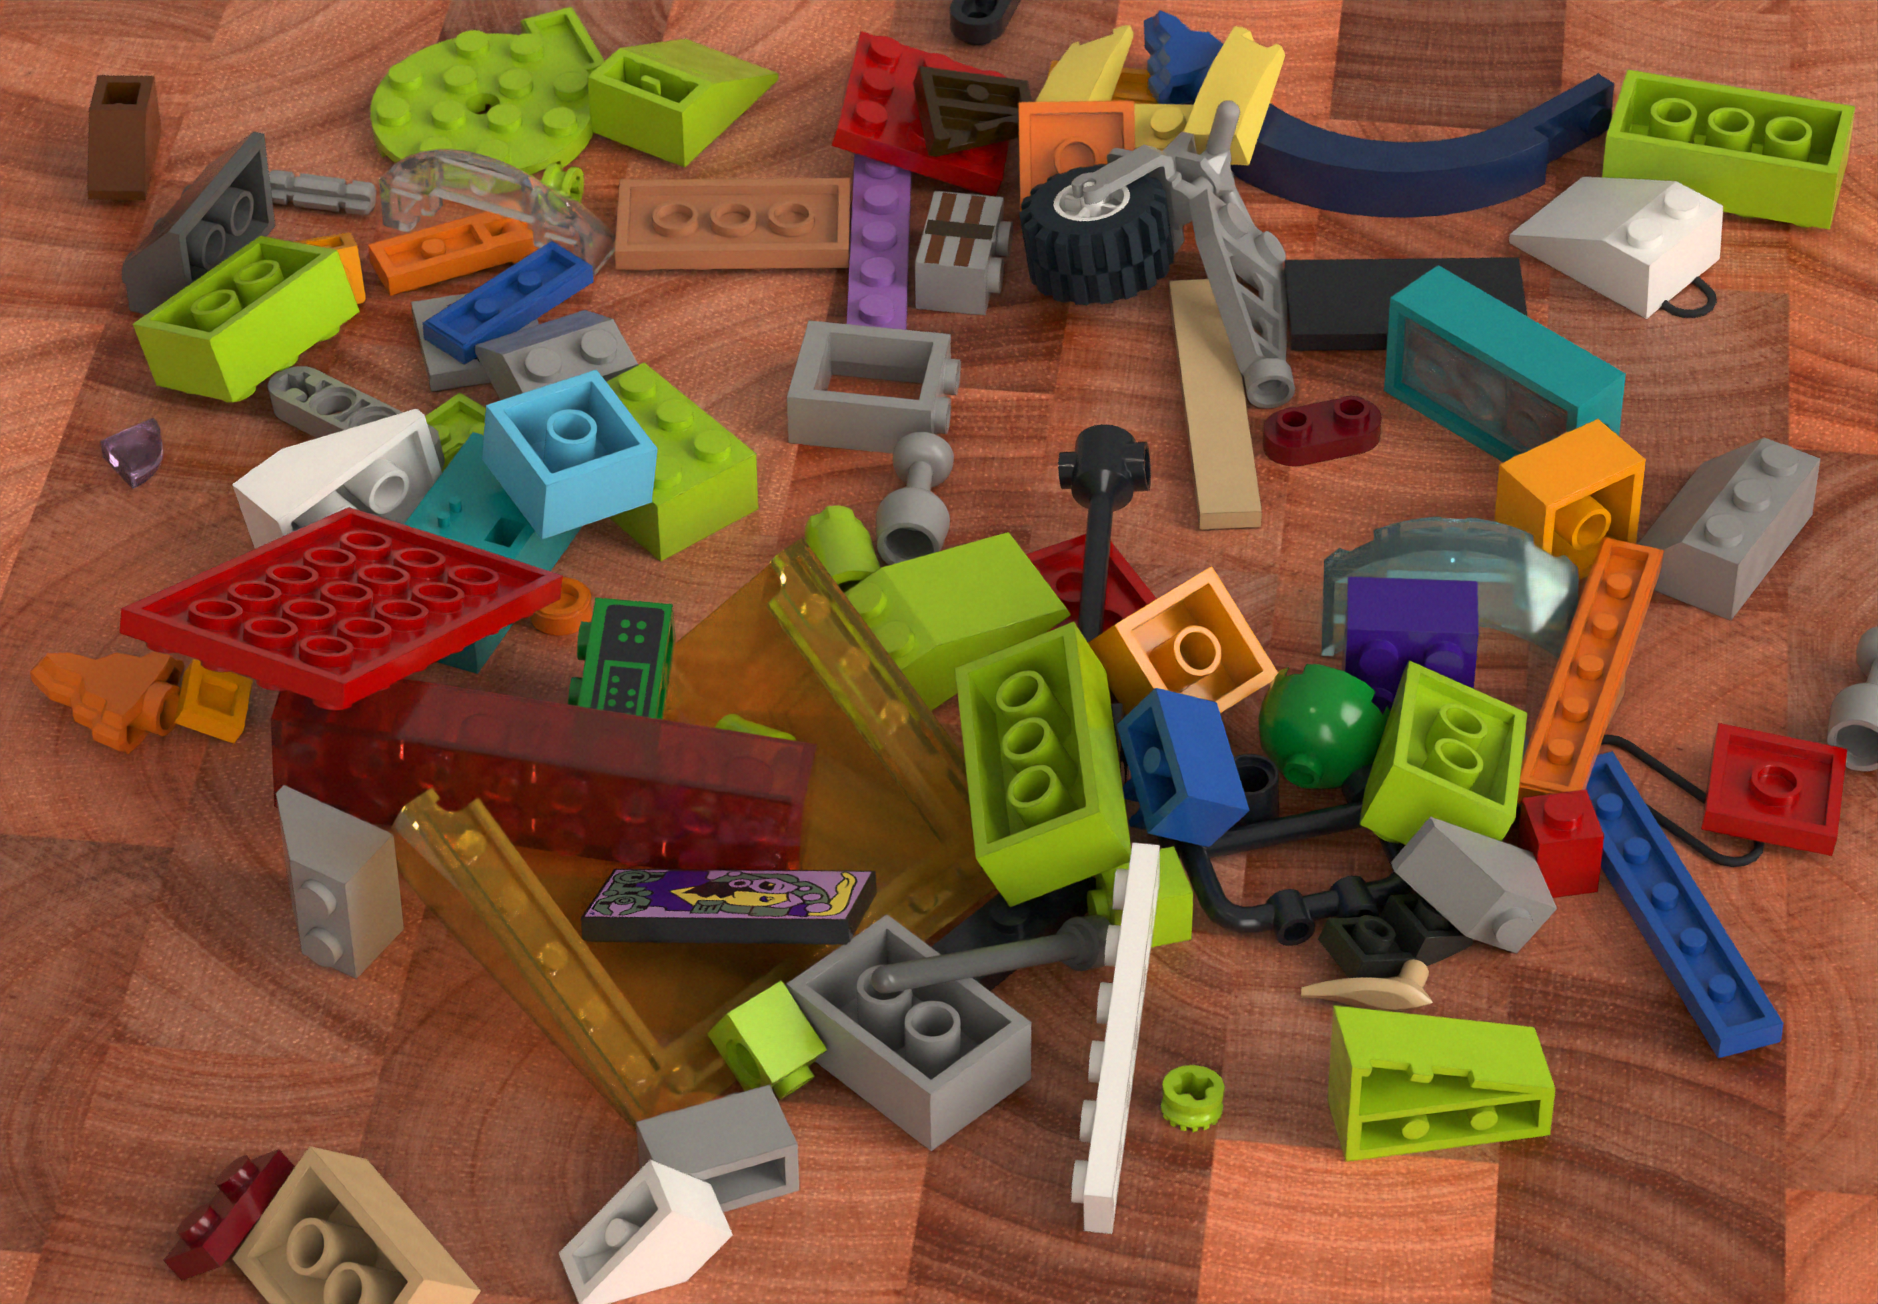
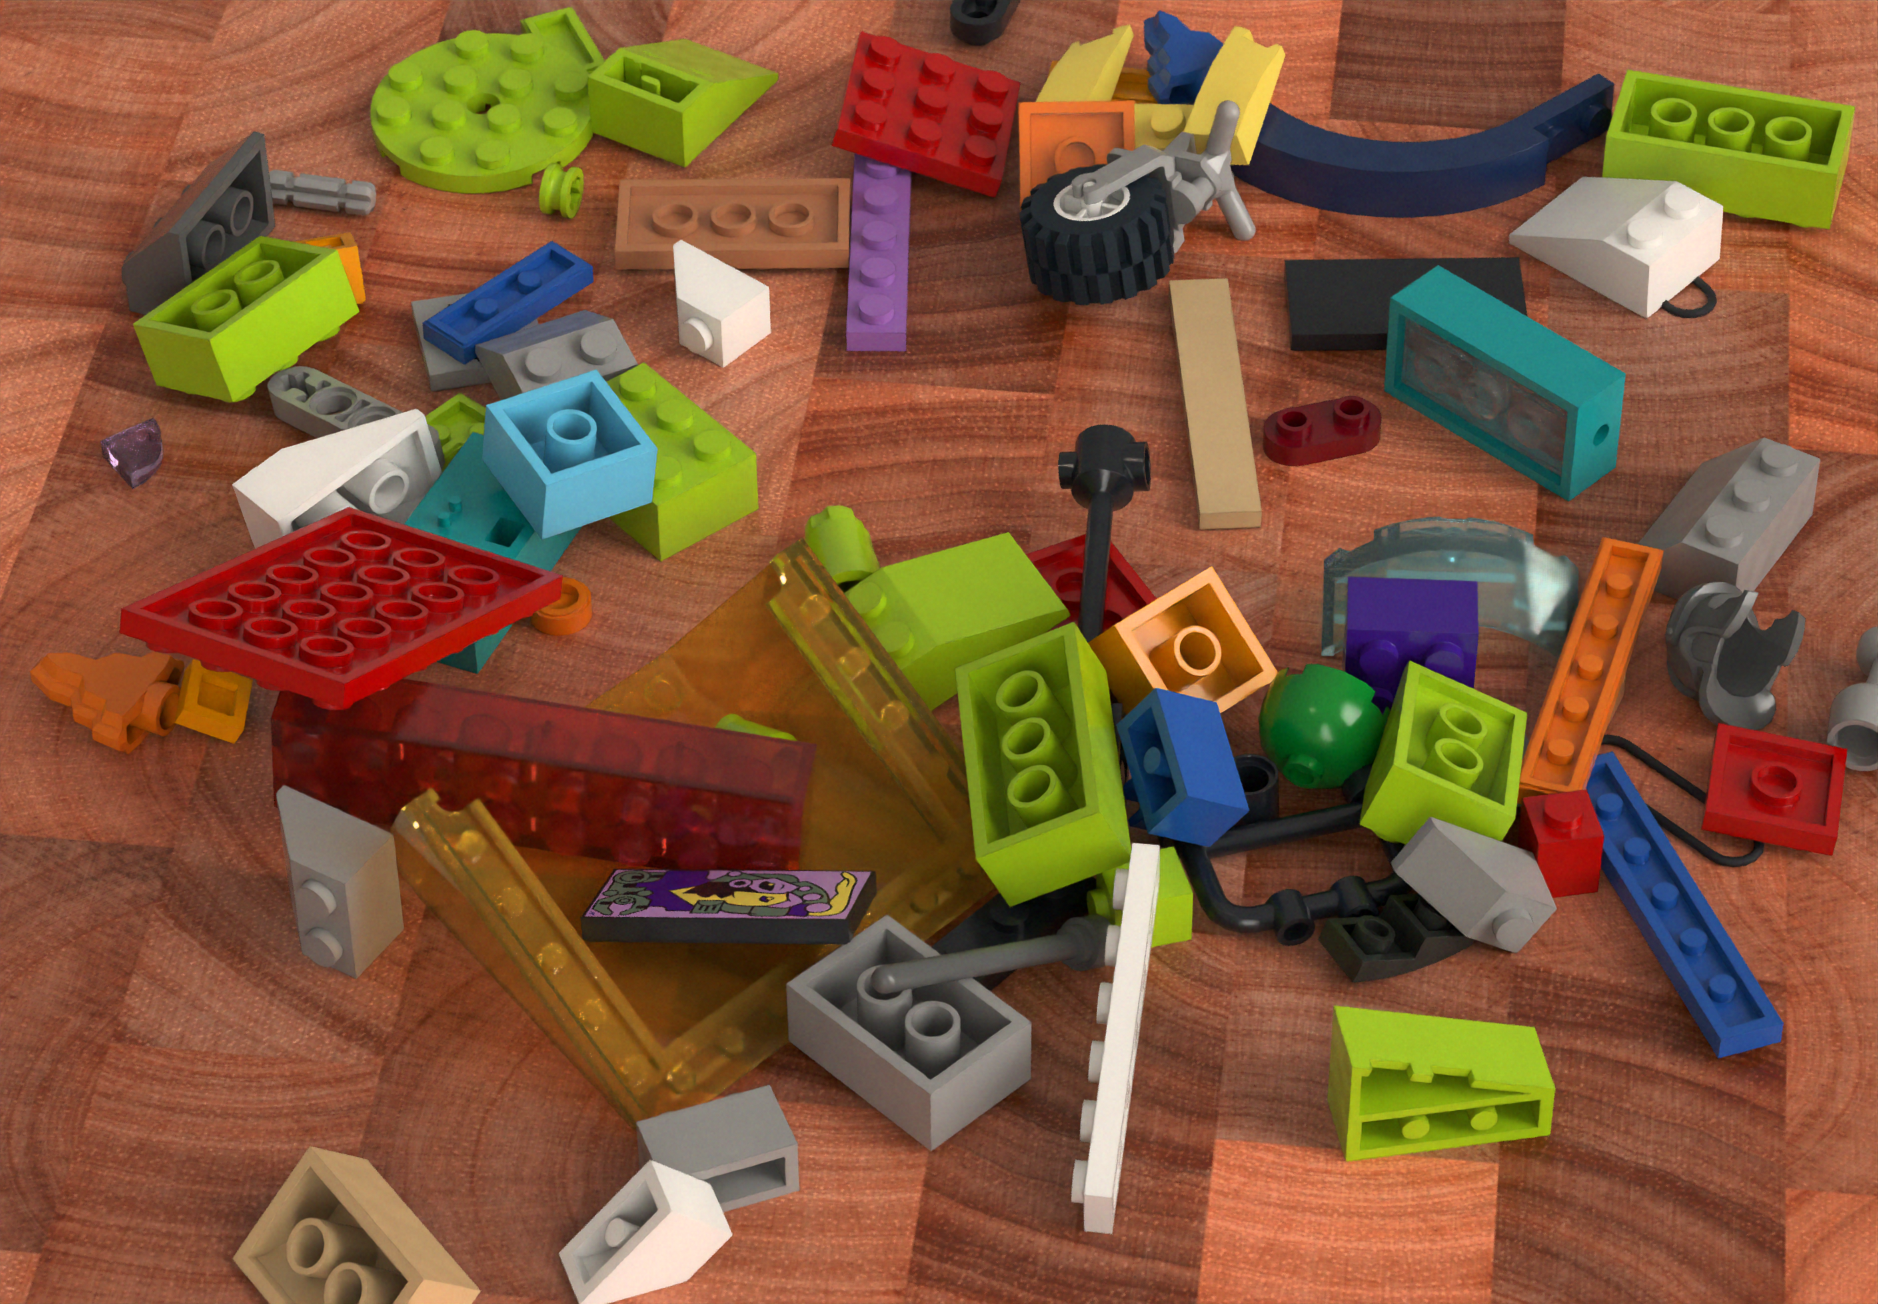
reddish brown slope [87,75,162,202] -> none
dark red plate [163,1149,295,1281] -> none
orange plate [368,206,543,296] -> none
clear windscreen [379,149,616,277] -> none
brick [558,597,676,805] -> none
lime brick [707,980,827,1100] -> none
light grey window [787,320,961,454] -> none
light grey piece [876,432,954,565] -> none
dark brown wing [913,66,1032,157] -> none
light grey brick [915,191,1013,316] -> none
lime bush [1161,1065,1225,1132] -> none
light grey plate [1189,189,1295,409] -> none
tan bar [1301,960,1433,1012] -> none
light orange brick [1491,419,1646,600] -> none
none -> white slope [673,240,771,368]
none -> dark grey helmet [1665,582,1806,730]

